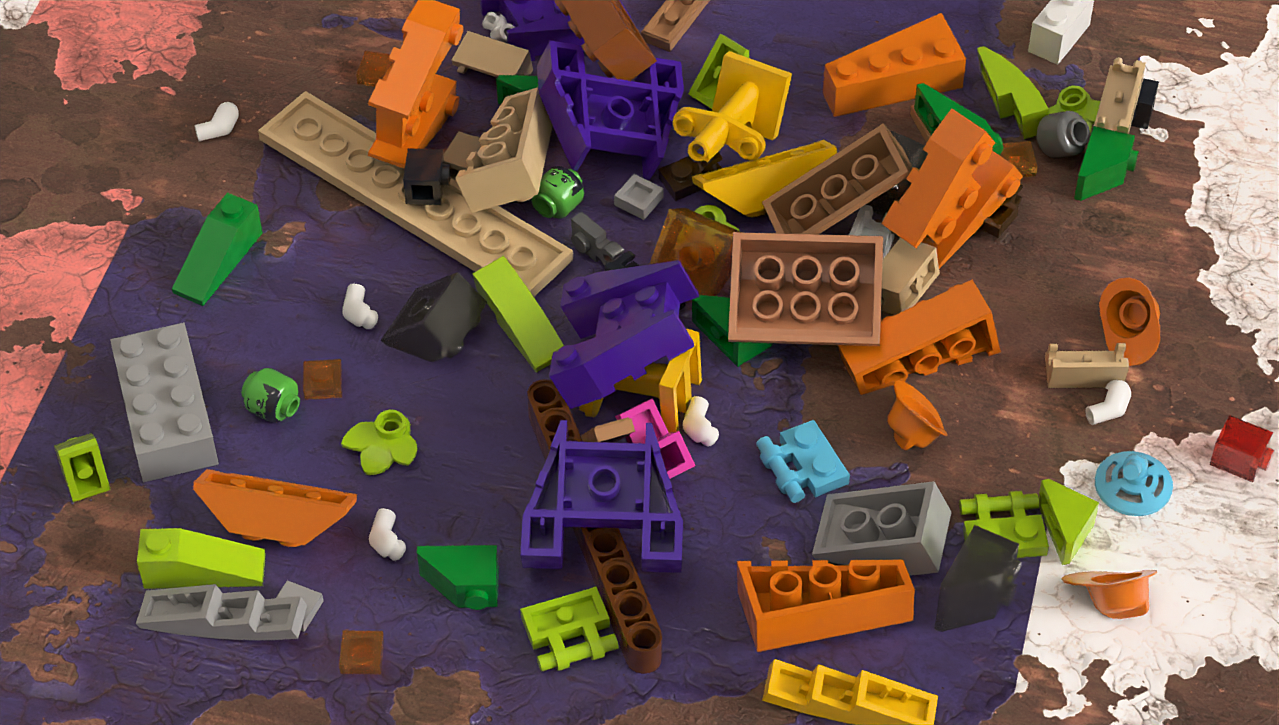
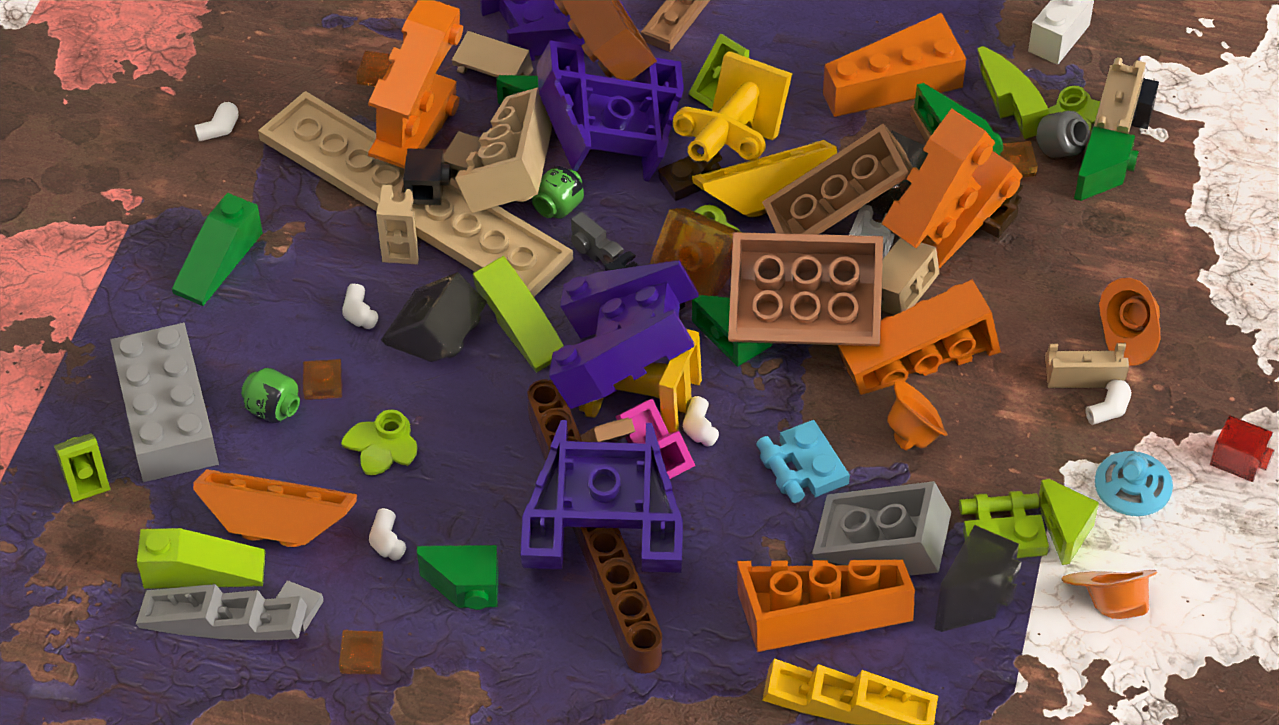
white arm [482,12,515,43] -> none
lime plate [520,586,619,672] -> none
light grey plate [614,174,664,220] -> none
none -> tan hinge [376,185,419,264]

